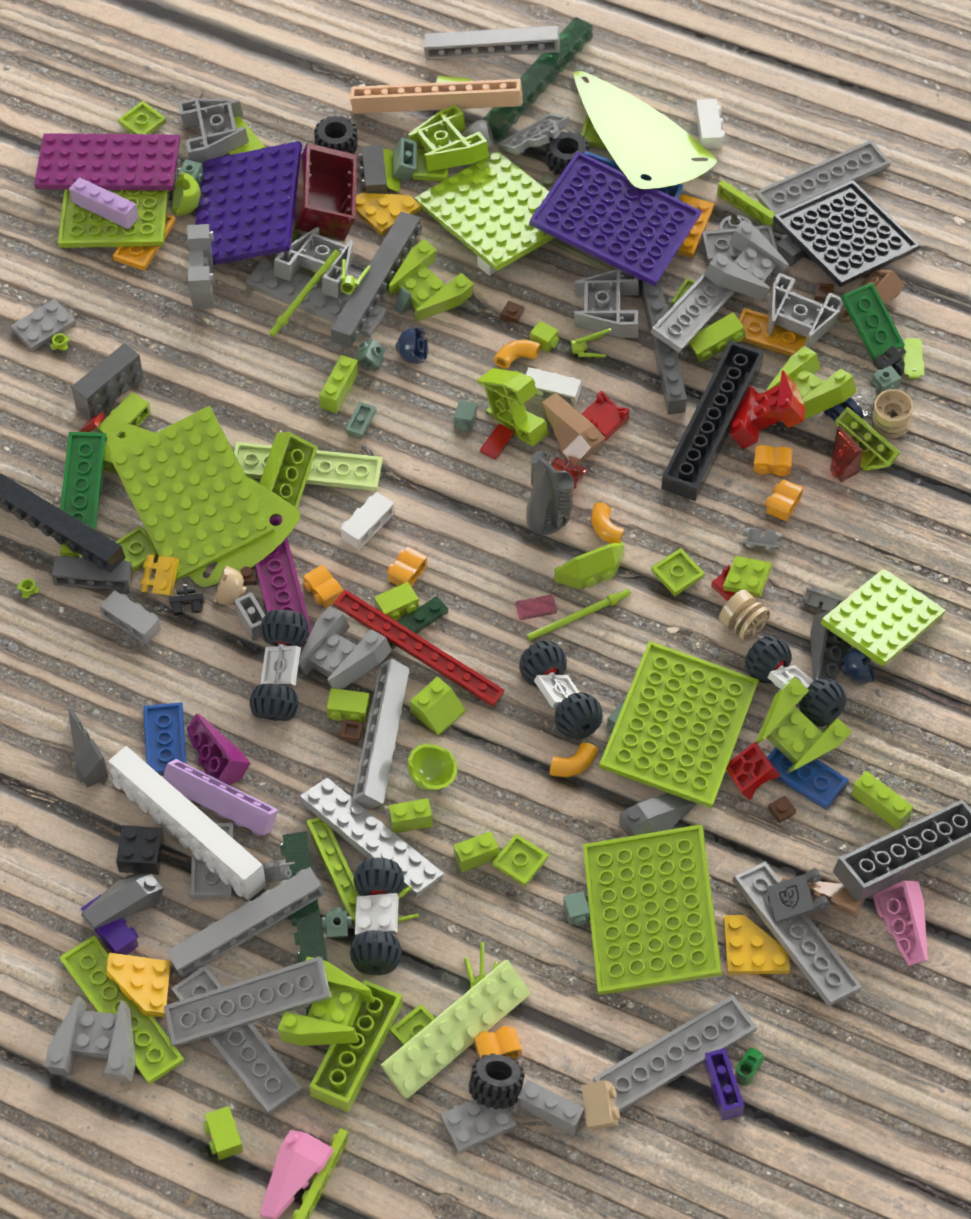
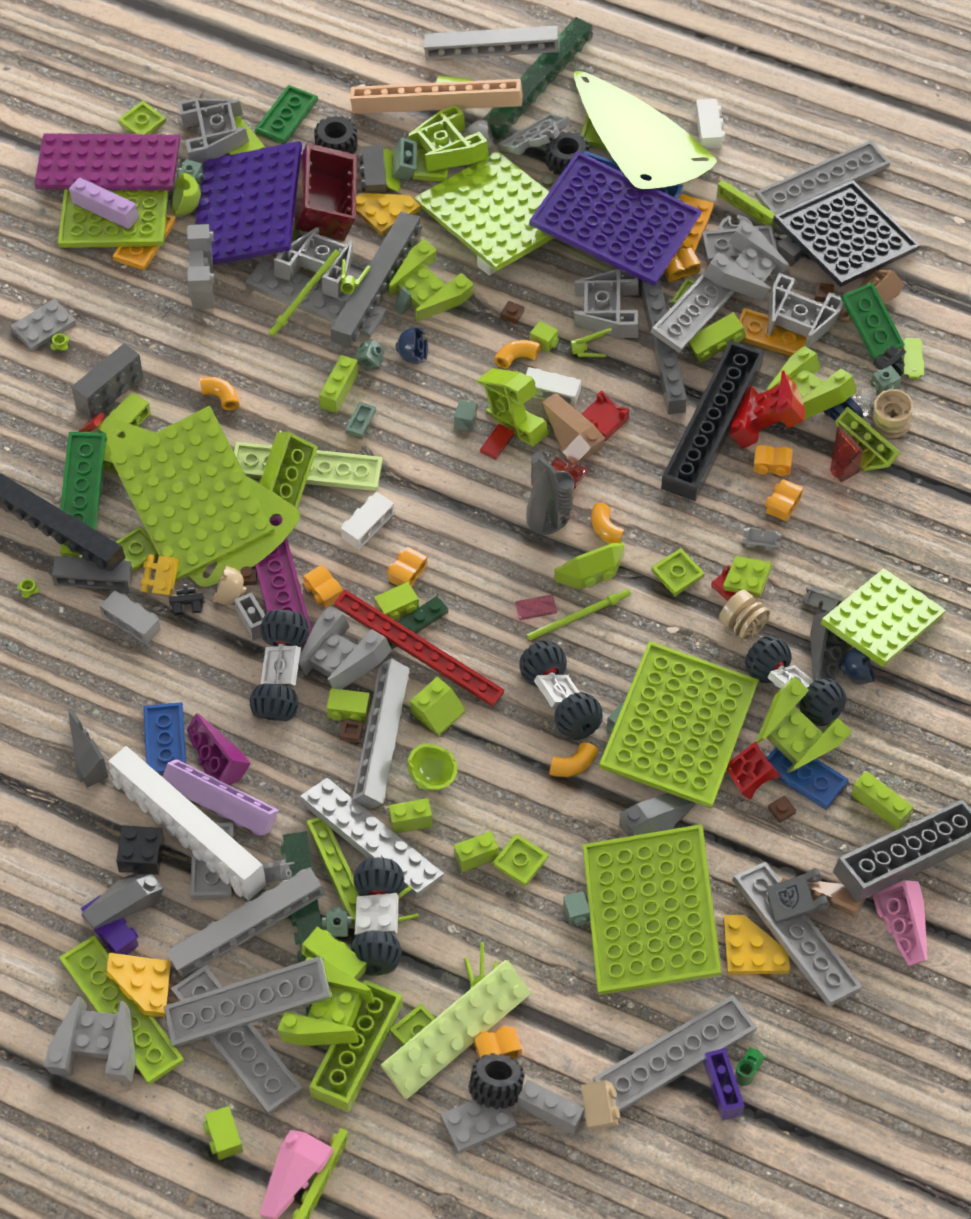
none -> light orange cylinder [200,377,240,410]
none -> green tile [255,84,318,144]
none -> lime brick [301,927,366,980]
none -> light orange brick [663,248,701,282]

